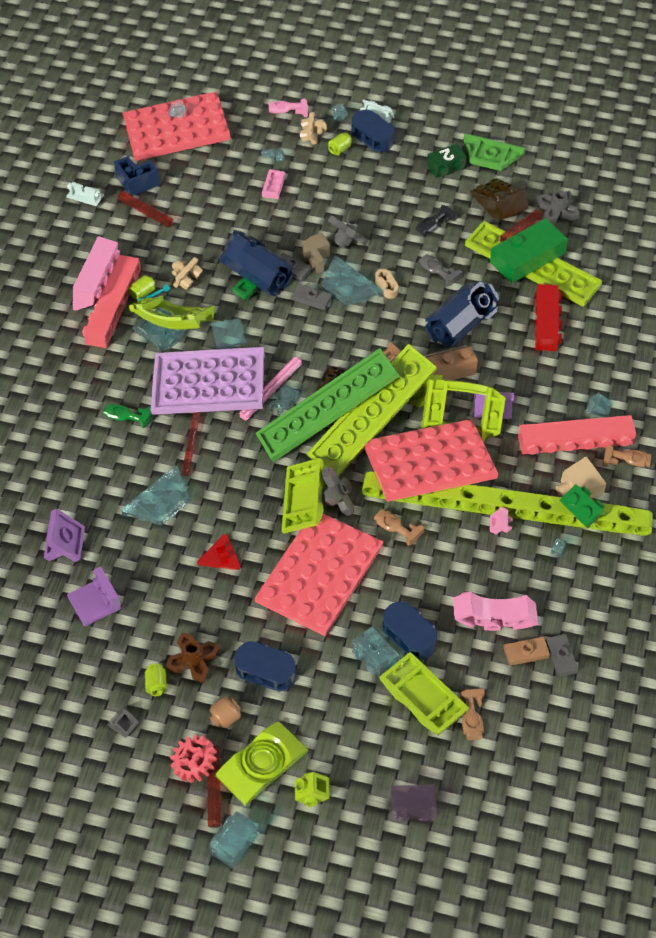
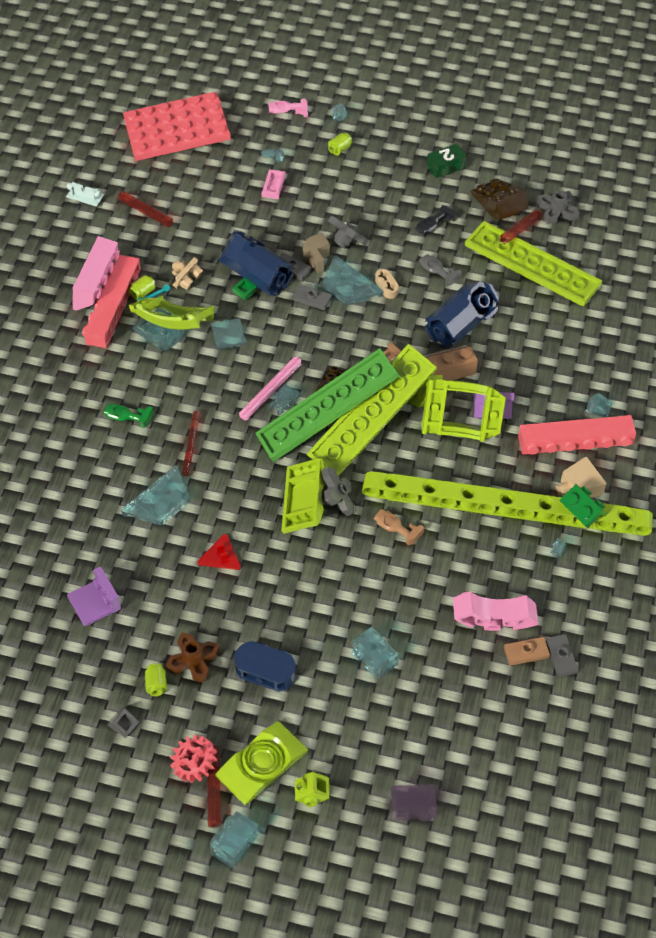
medium lavender bracket [44,509,85,562] -> none
dark blue brick [114,156,160,197] -> none
lavender plate [151,347,265,415] -> none
clear light blue plate [168,101,186,118] -> none
medium nougat head [210,697,242,728] -> none
coral plate [255,514,383,636] -> none
tan hips [300,112,327,145] -> none
dark blue brick [351,109,394,152] -> none
light aqua hinge [360,100,394,123] -> none
coral plate [365,419,498,502] -> none
lime slope [380,652,469,736] -> none
dark blue brick [383,602,437,660] -> none
medium nougat piece [460,688,485,740] -> none
bright green wing [464,133,525,171] -> none
green brick [490,218,568,284] -> none
bright pink tile [490,507,513,534] -> none
red brick [535,284,562,351] -> none
medium nougat piece [603,445,652,467] -> none

